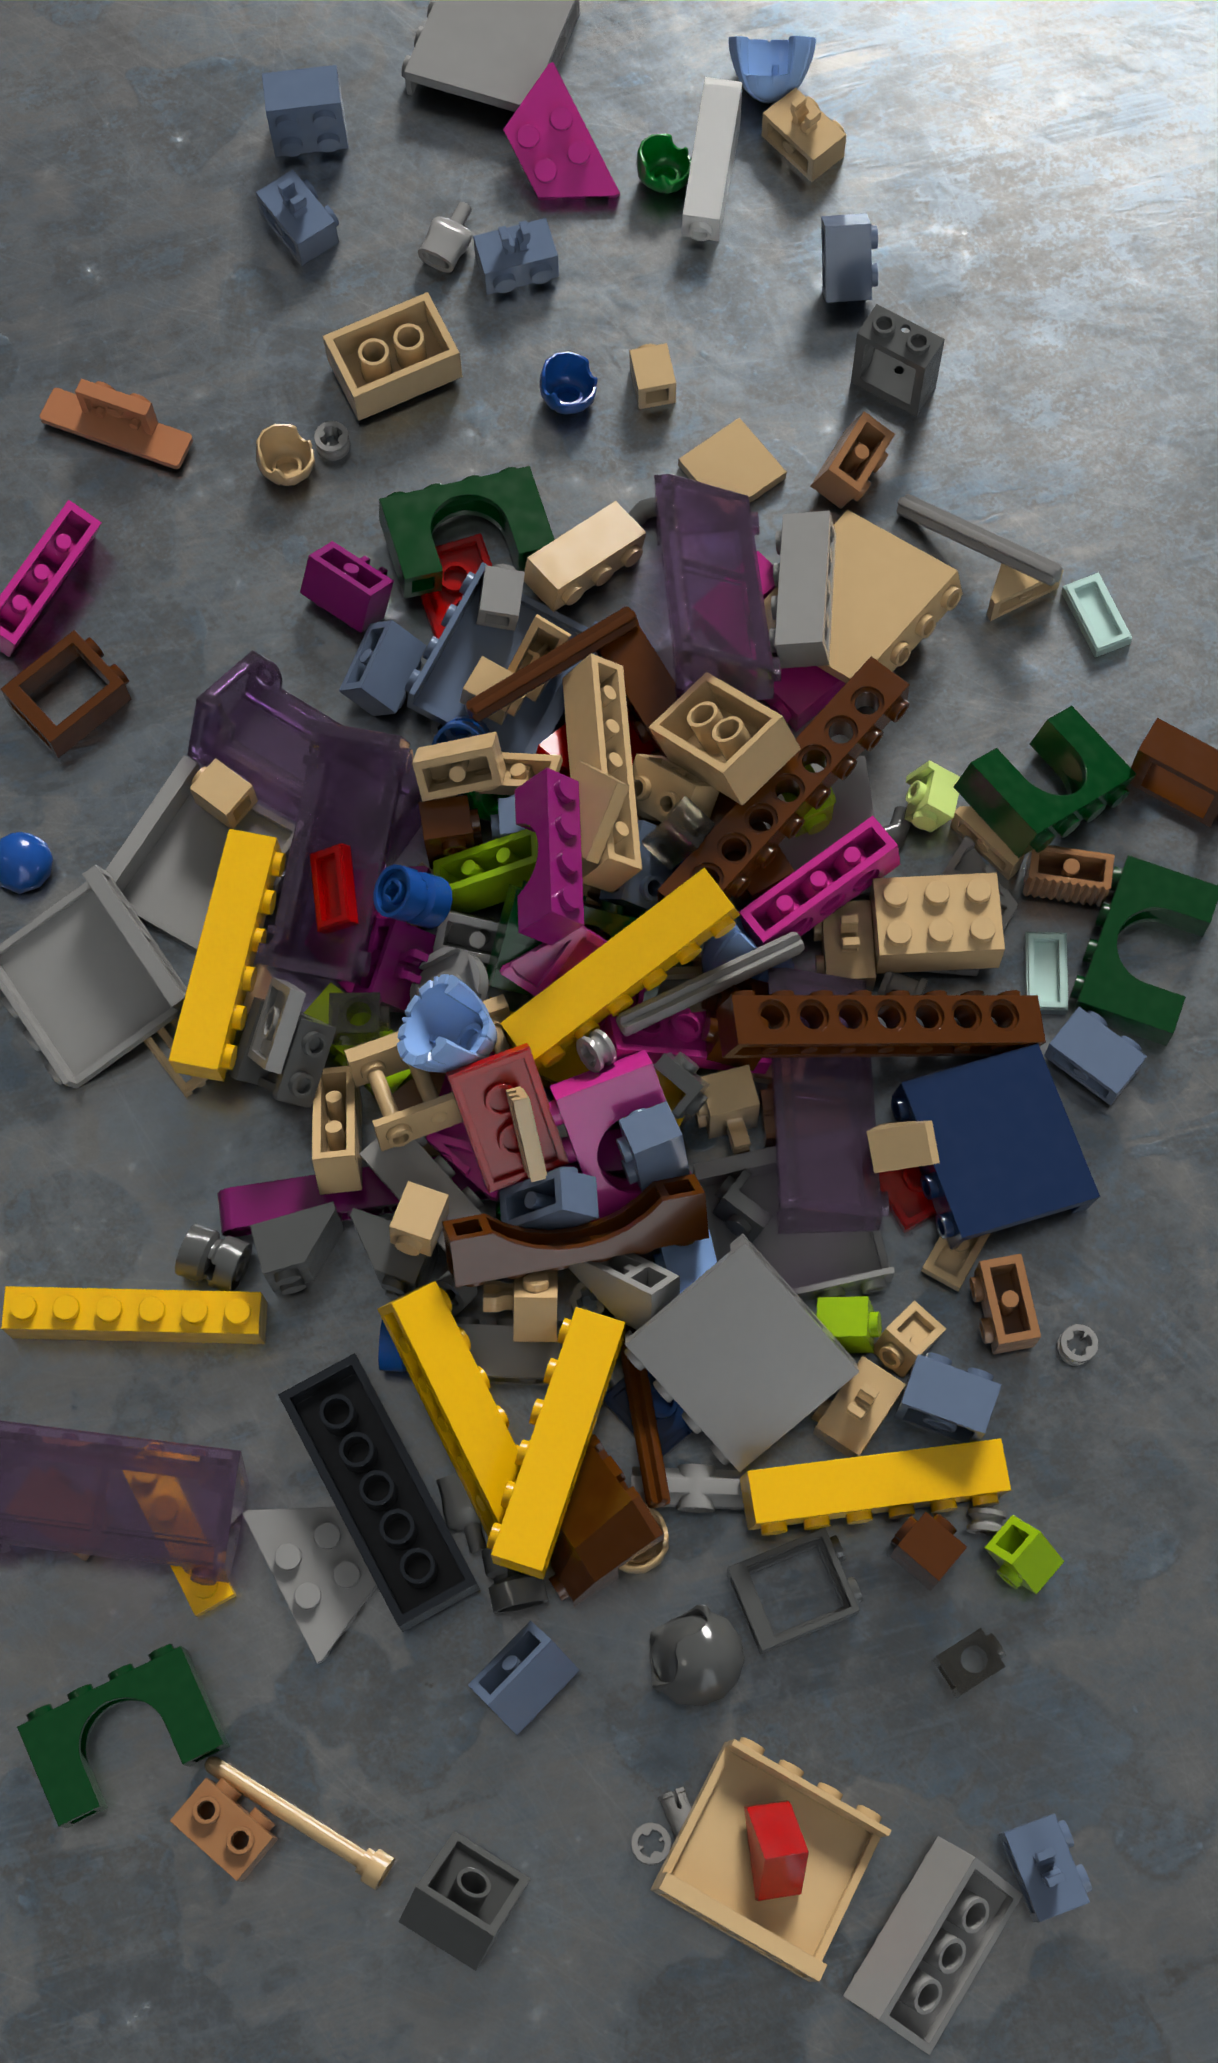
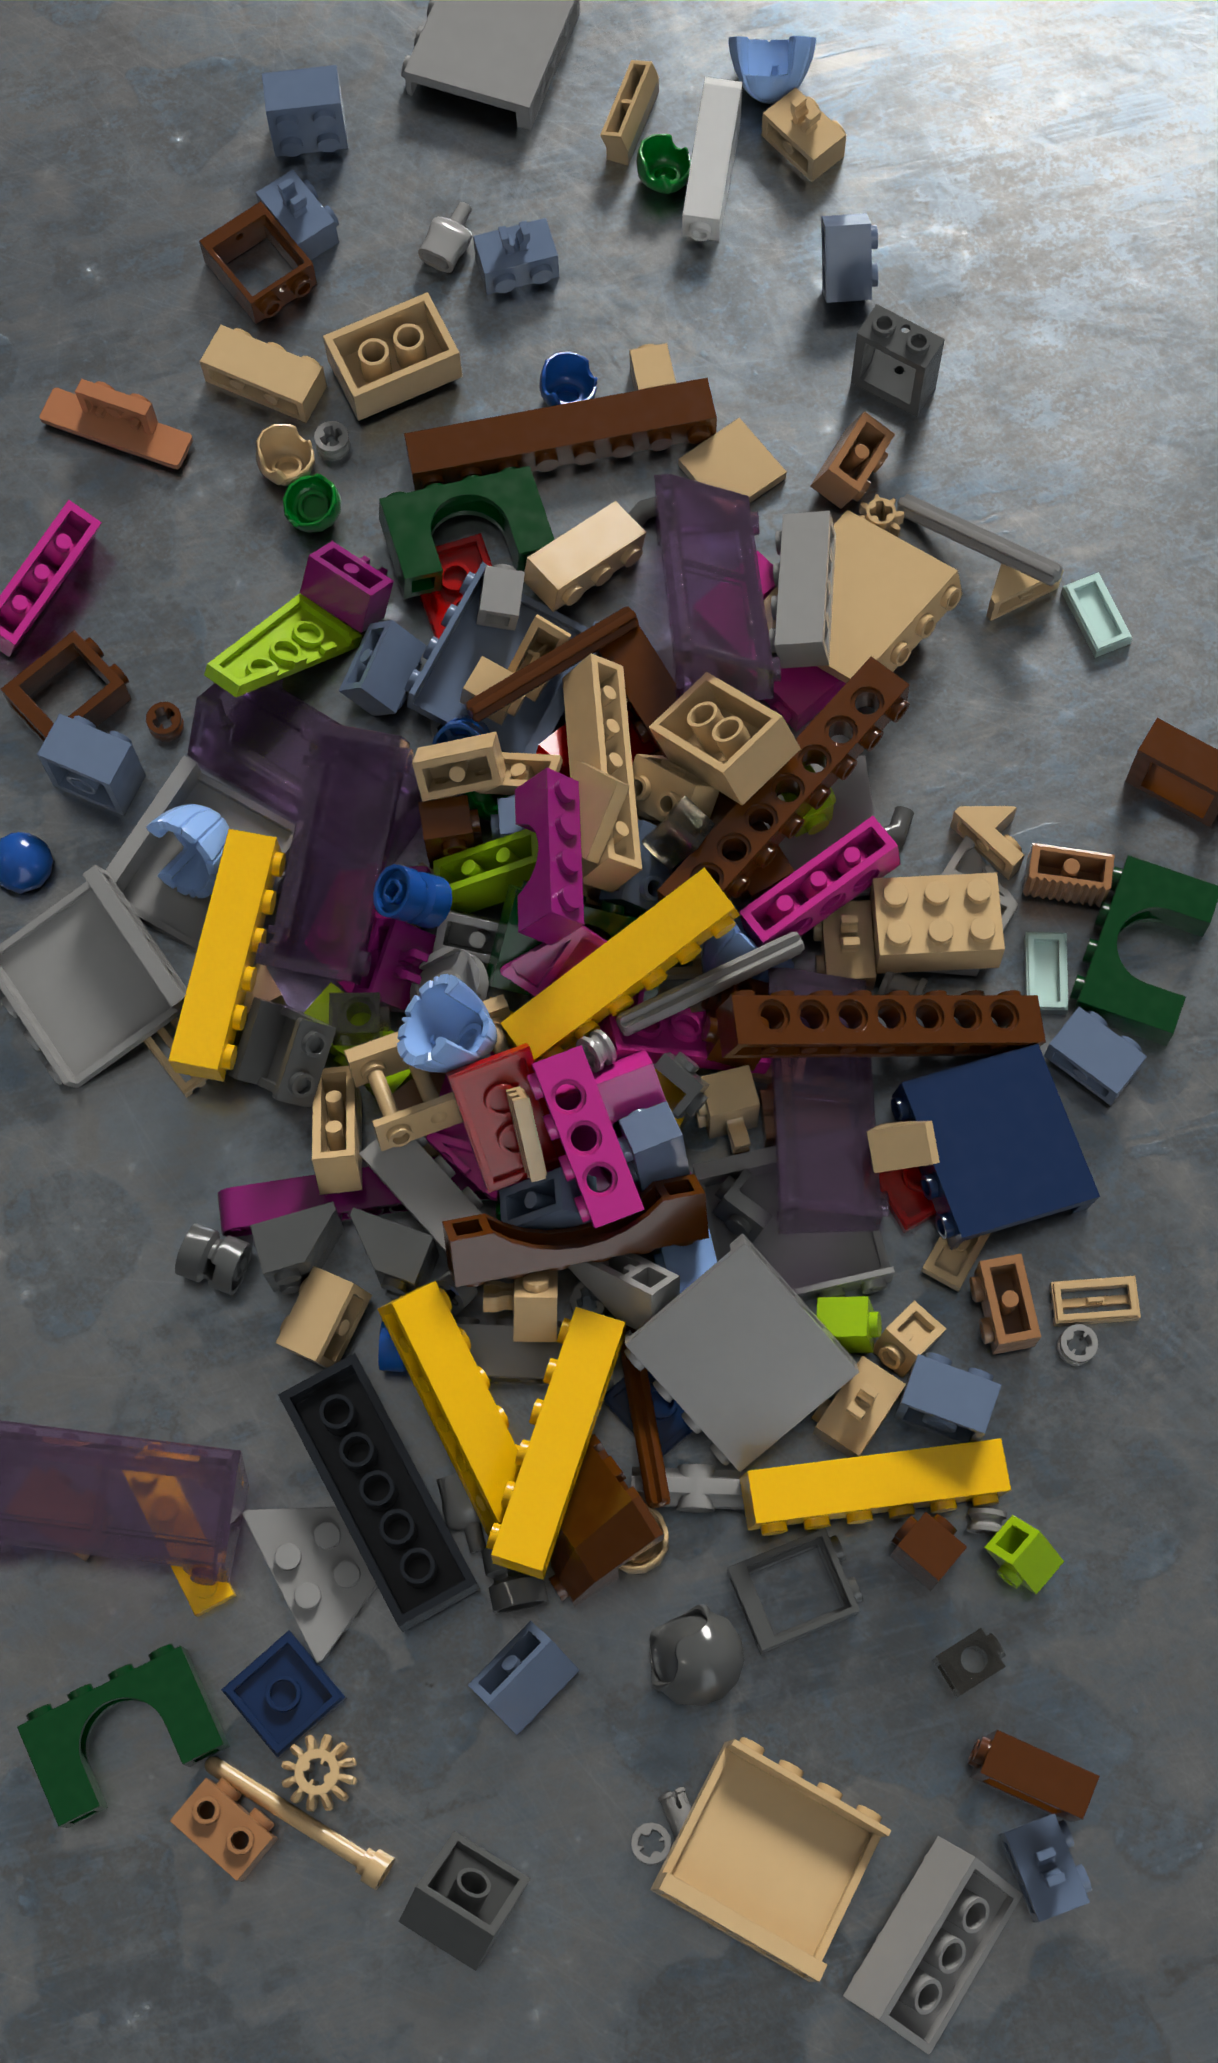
yellow brick [1,1286,268,1344] -> none
tan brick [189,758,258,829] -> none
light grey plate [247,977,306,1074] -> none
red tile [310,843,359,934] -> none
tan brick [389,1181,449,1257] -> none
dark pink wing [503,62,620,200] -> none
red slope [744,1800,809,1901] -> none
yellowish green brick [904,760,960,833] -> none
dark green arch [954,706,1137,858] -> none
none -> sand blue brick [37,713,146,815]
none -> reddish brown bush [146,702,184,742]
none -> light blue hair [146,804,229,899]
none -> reddish brown window [199,201,317,324]
none -> tan brick [200,325,327,423]
none -> lime wing [204,593,362,697]
none -> dark blue tile [221,1630,347,1758]
none -> tan brick [275,1266,372,1368]
none -> tan gear [281,1734,357,1812]
none -> green hair [283,473,342,533]
none -> reddish brown brick [404,378,717,491]
none -> dark pink brick [527,1045,645,1228]
none -> tan piece [600,60,659,166]
none -> tan gear [859,494,904,538]
none -> reddish brown window [967,1730,1100,1822]
none -> tan tile [1049,1276,1141,1327]

